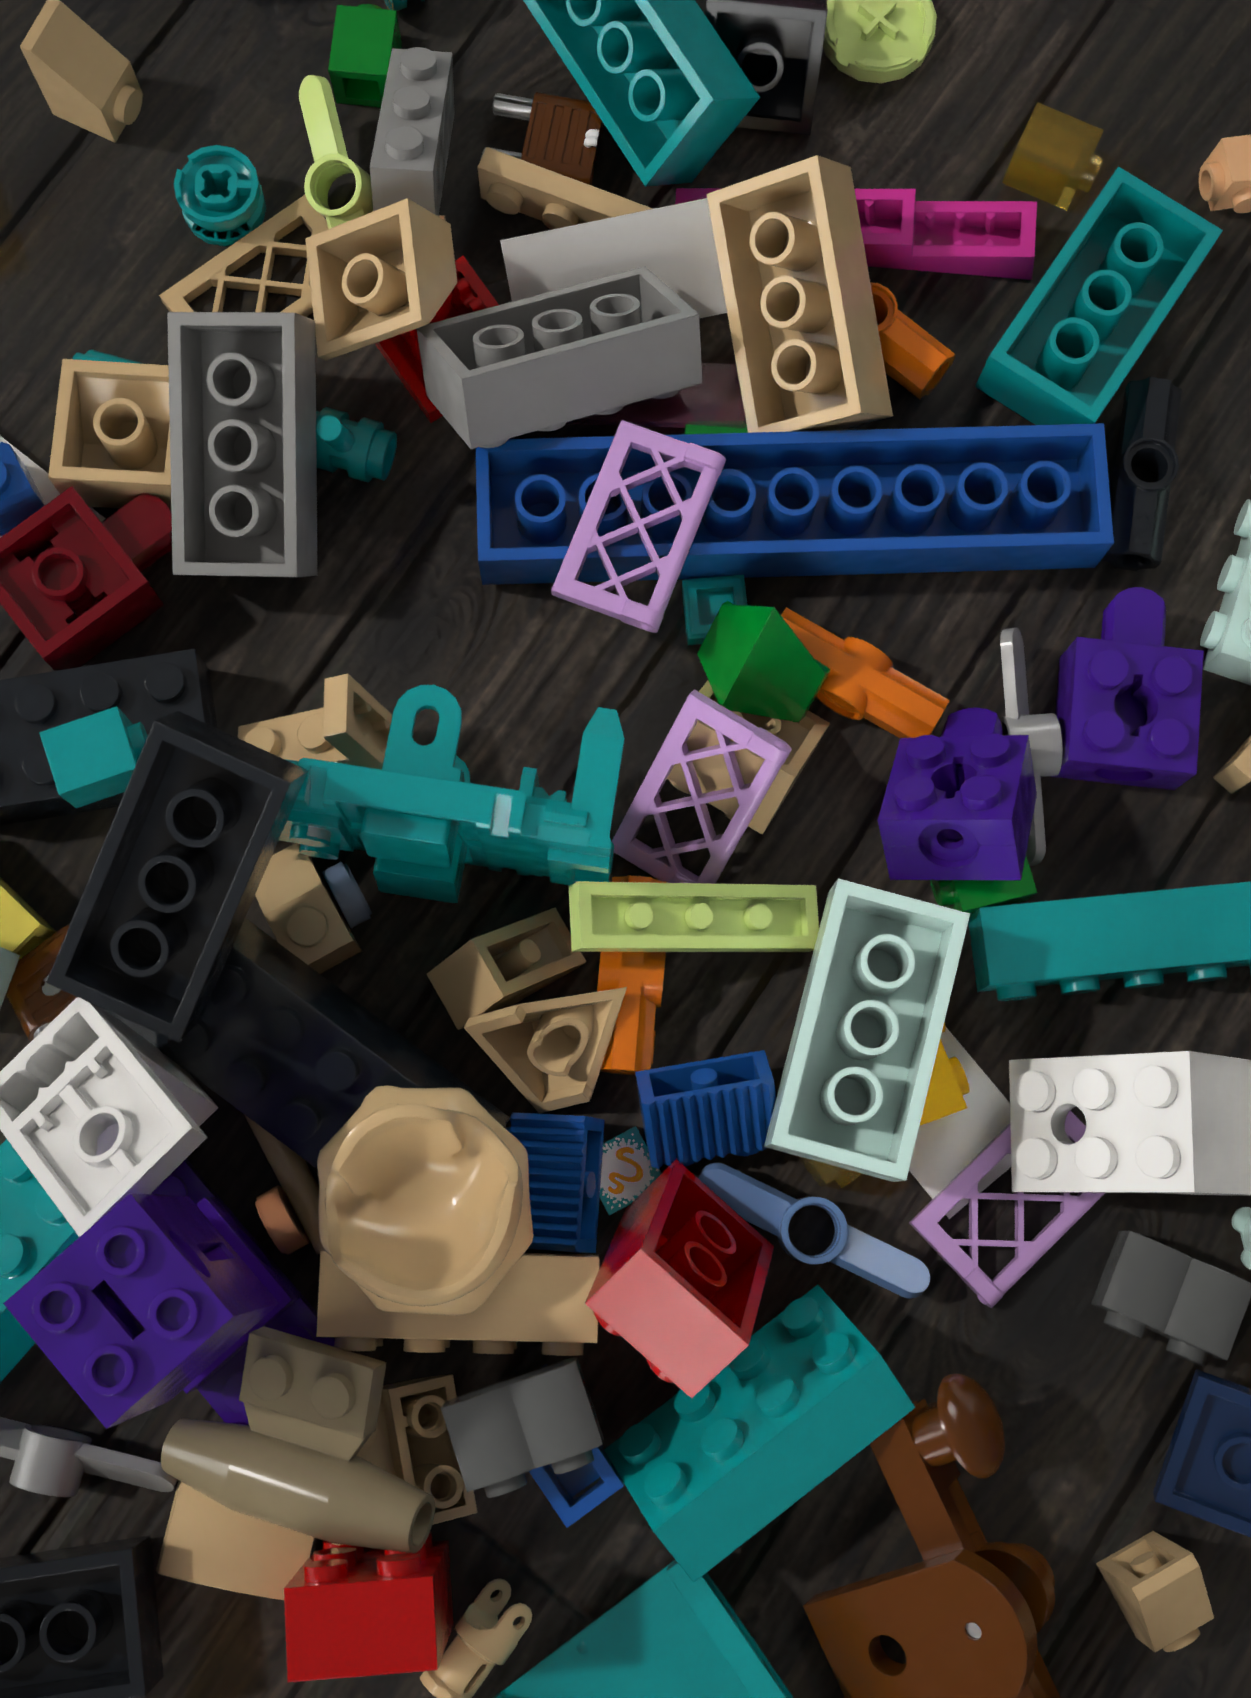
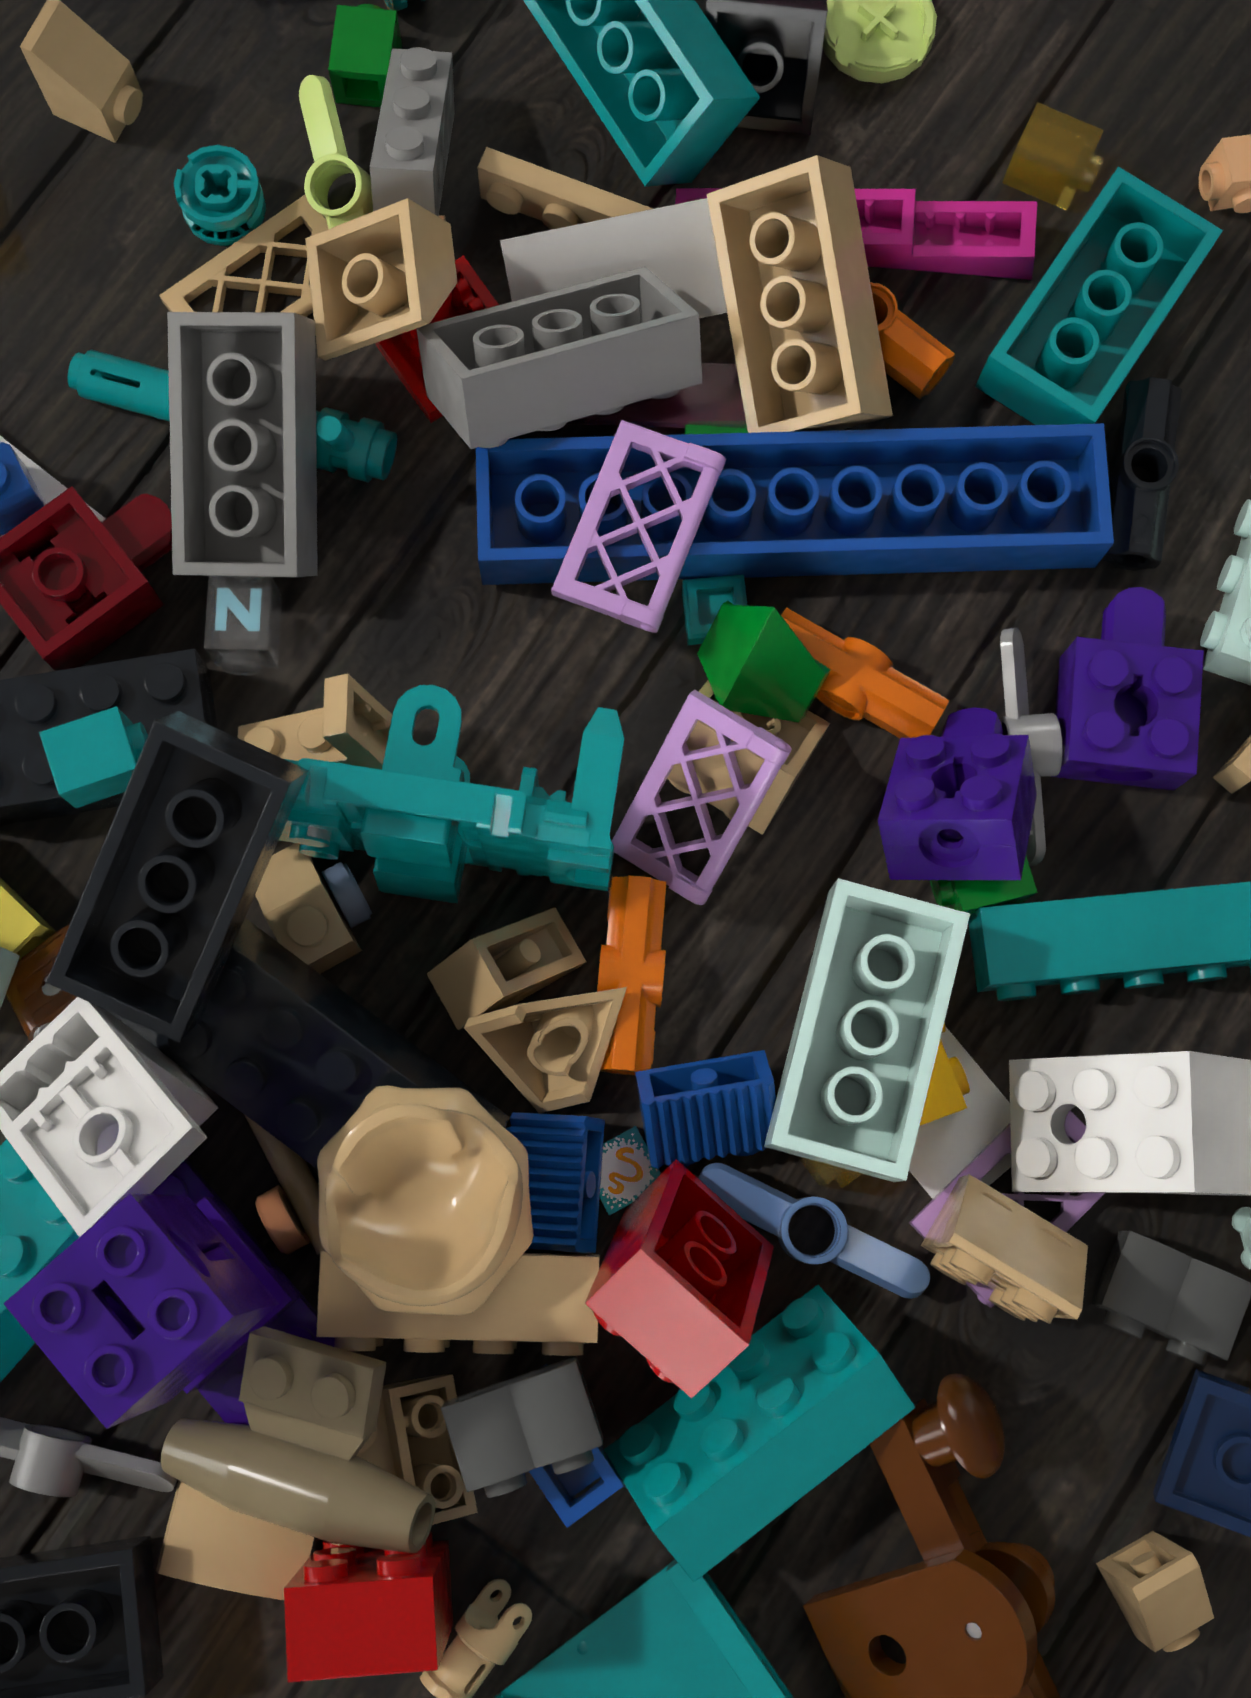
tan slope [48,359,171,511] -> none
reddish brown piece [481,92,604,186] -> none
yellowish green plate [569,881,819,952] -> none
none -> clear brick [204,576,282,675]
none -> tan slope [921,1174,1088,1324]

